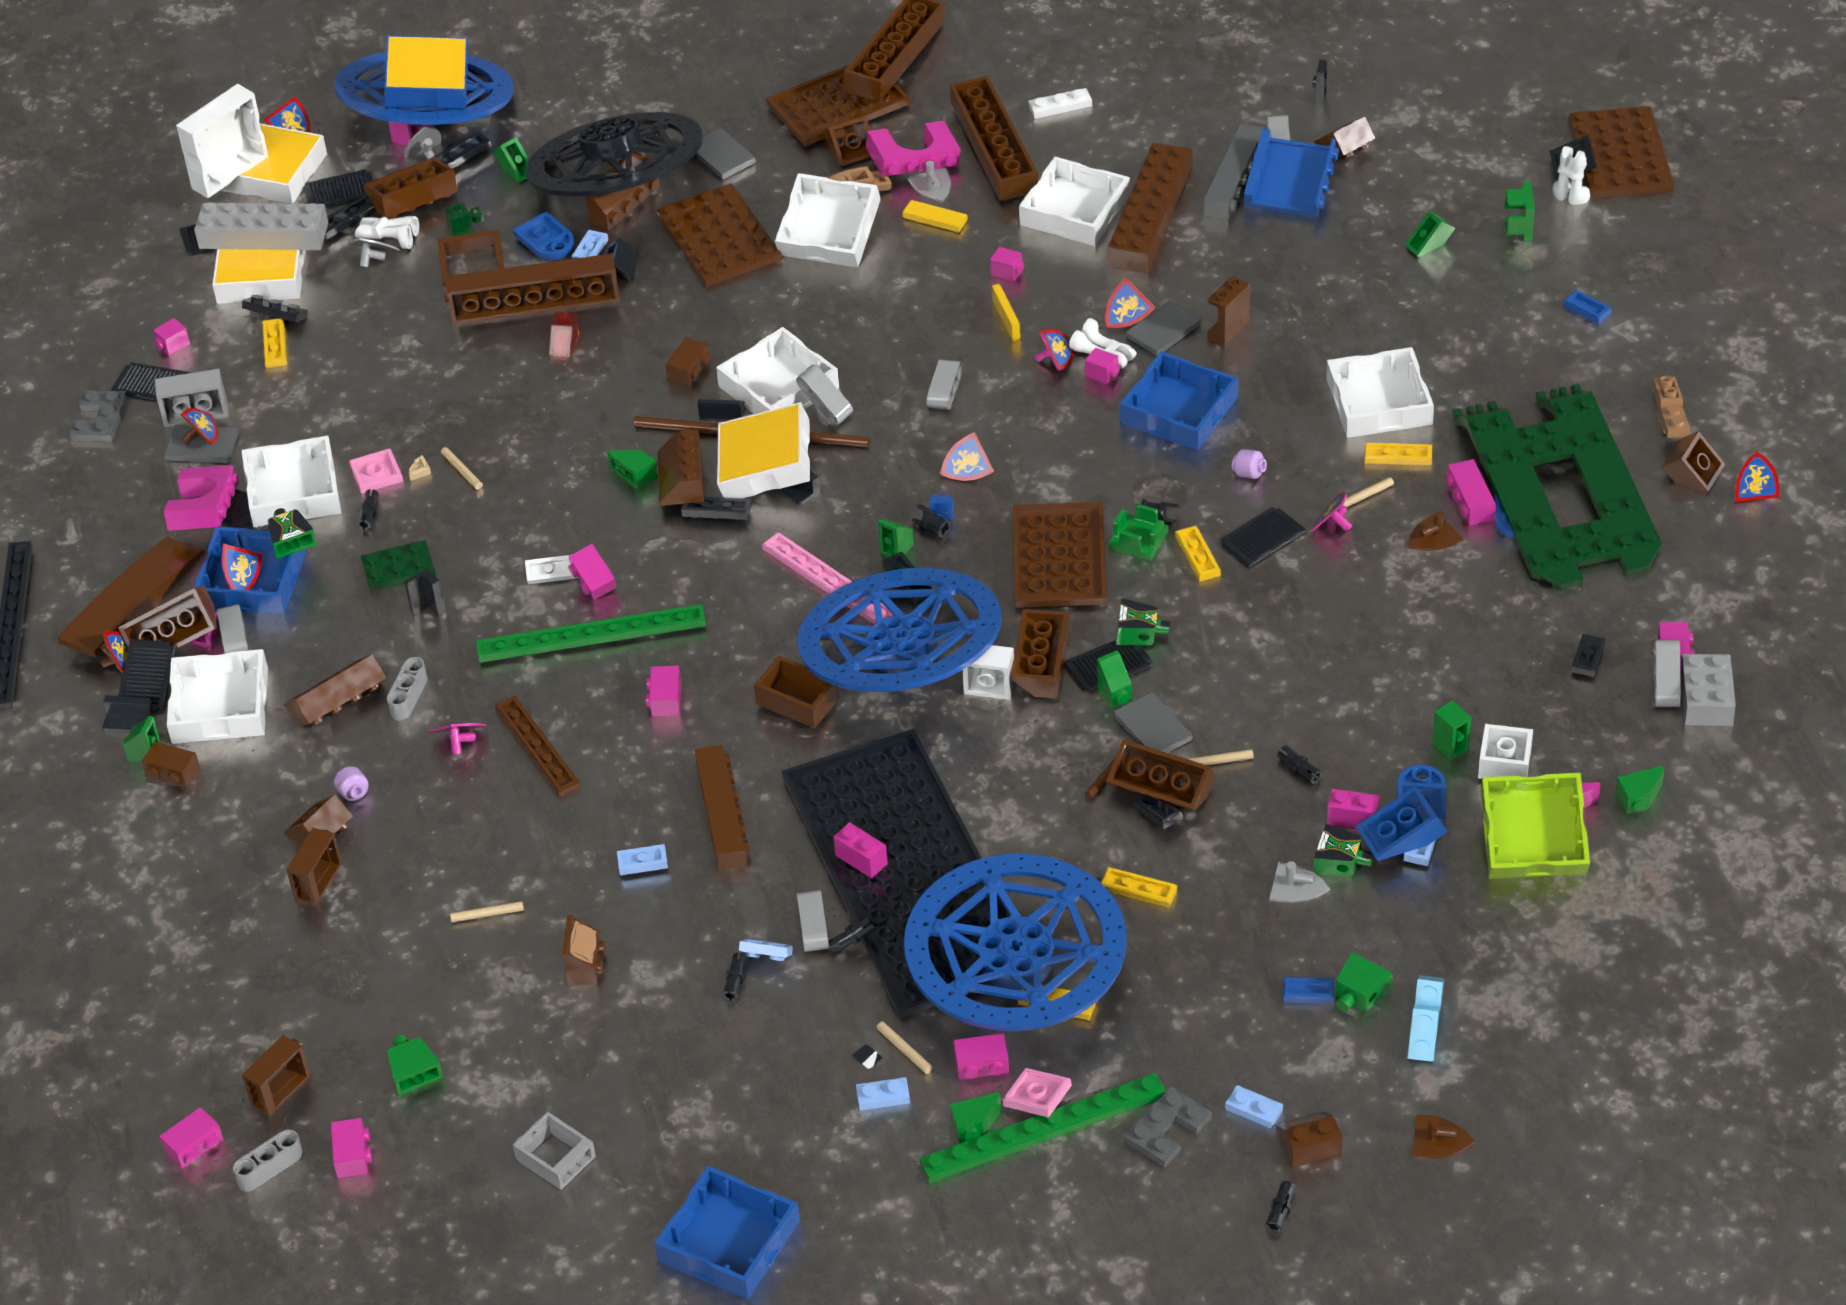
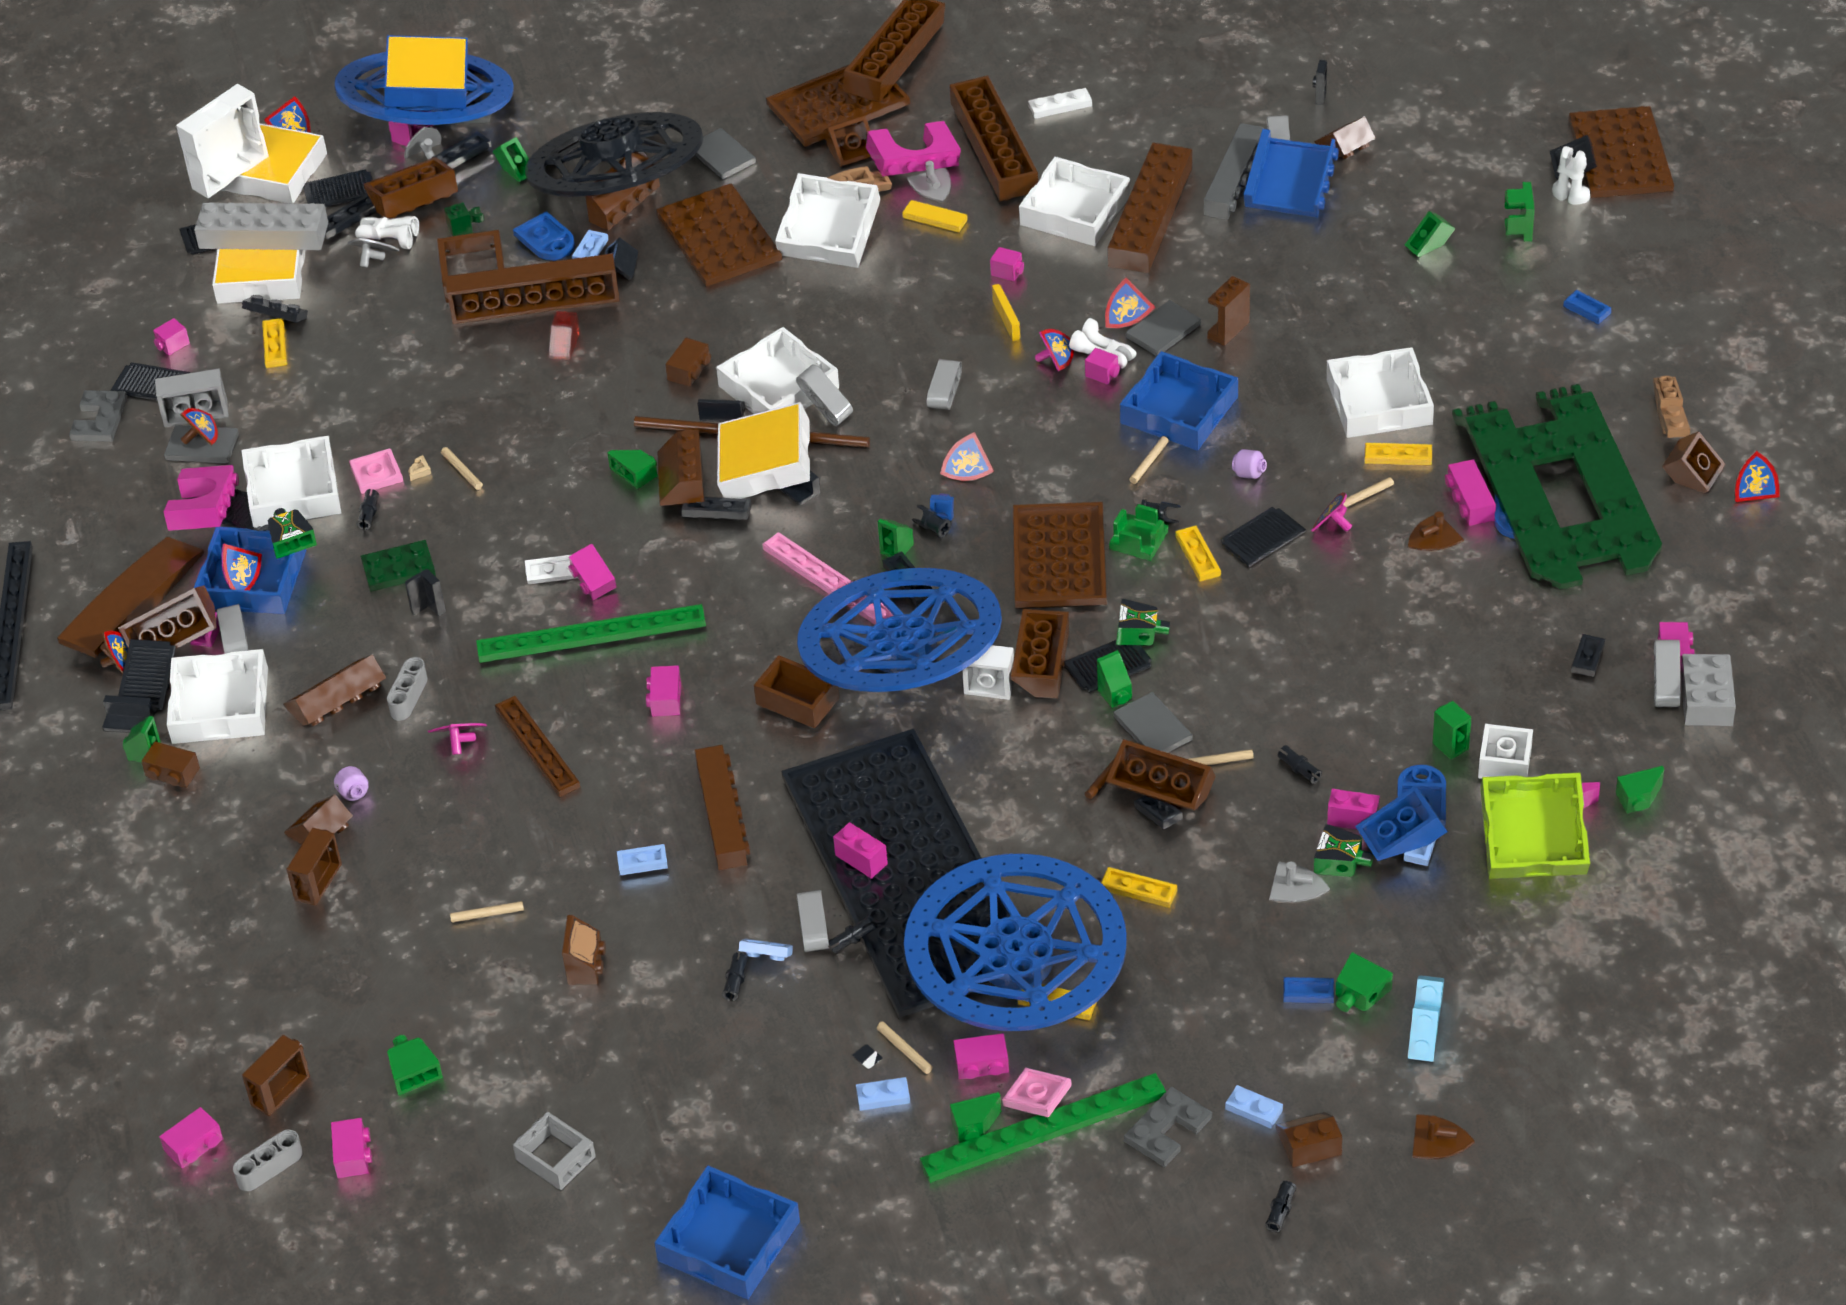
none -> tan bar [1129,436,1169,484]

